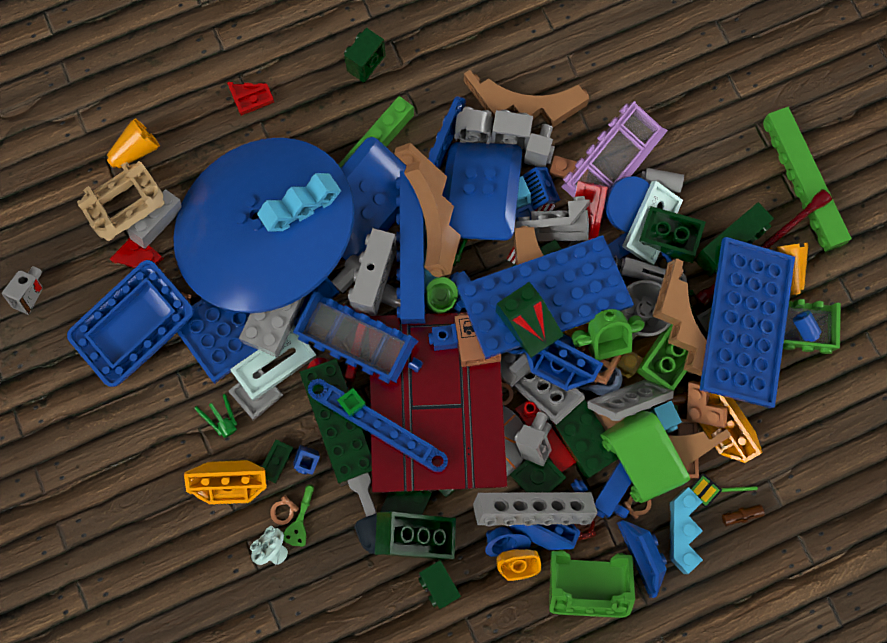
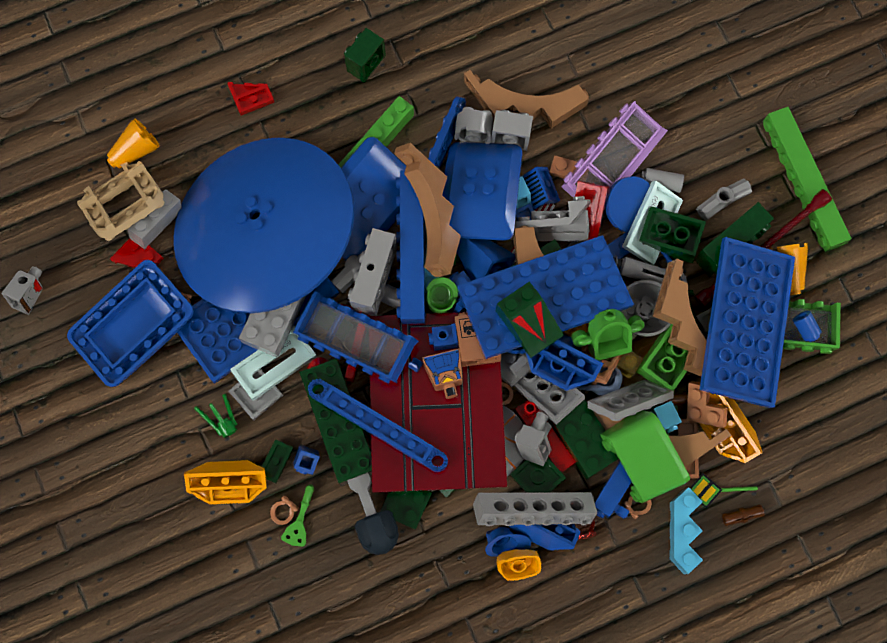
light aqua plate [250,526,288,565] -> none
medium azure brick [257,173,341,232] -> none
green plate [337,388,366,417] -> none
dark green brick [375,512,456,559] -> none
dark green brick [418,560,461,609] -> none
light grey brick [524,124,555,167] -> none
bright green windscreen [549,550,635,618] -> none
blue plate [571,478,588,492] -> none
blue wedge [617,520,667,598] -> none
none -> torso [422,348,462,399]
none -> blue slope [457,238,516,281]
none -> light grey piece [696,179,752,221]

